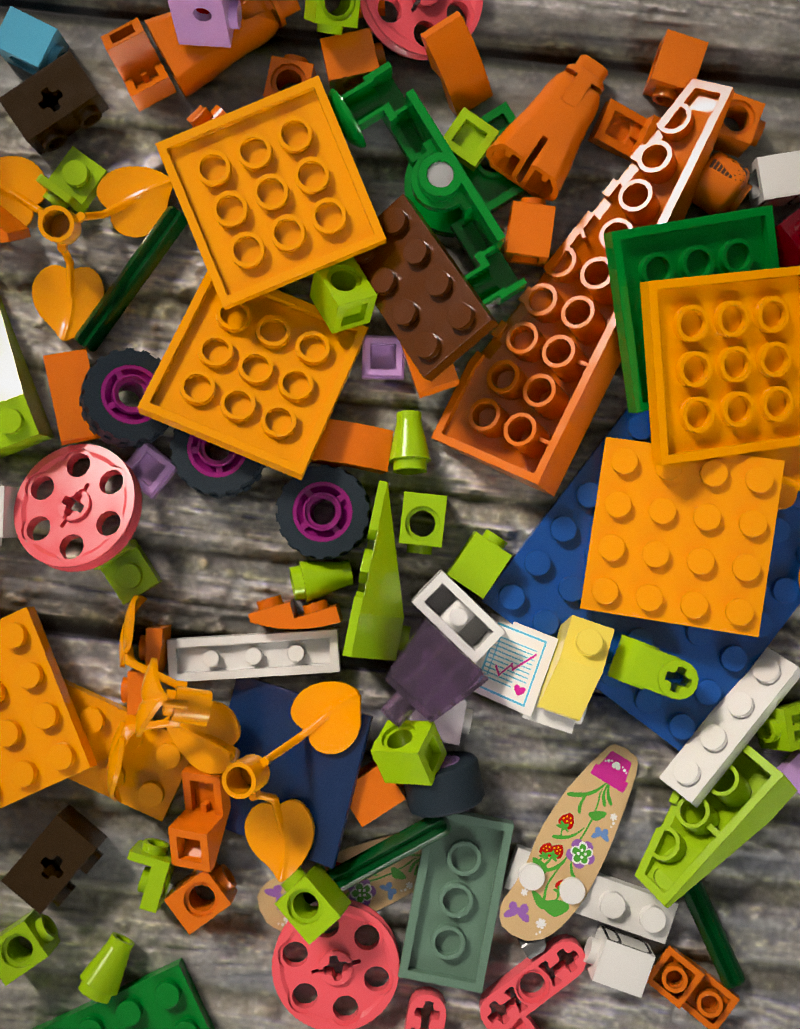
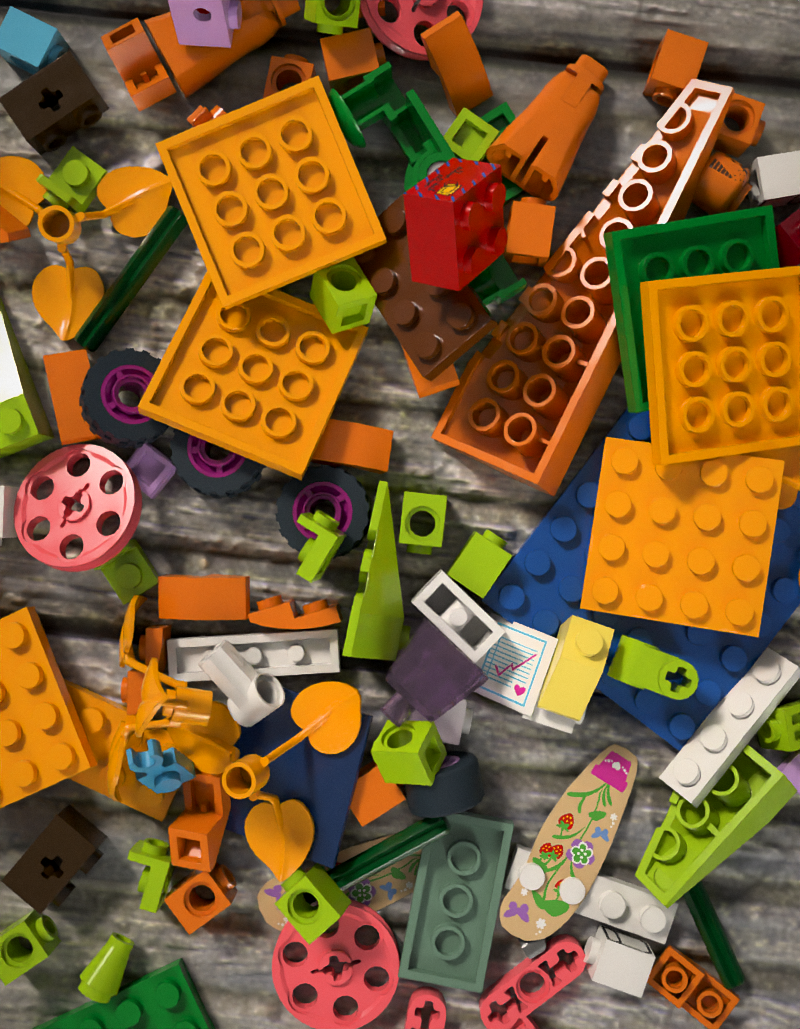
lime cone [289,560,353,603] -> none
lavender tile [362,335,405,380] -> none
lime cone [389,410,431,475] -> none
orange slope [588,98,661,162] -> none
none -> dark azure plate [126,739,196,794]
none -> orange slope [158,574,250,620]
none -> white piece [198,640,285,727]
none -> lime bracket [296,510,346,583]
none -> red brick [403,158,508,291]

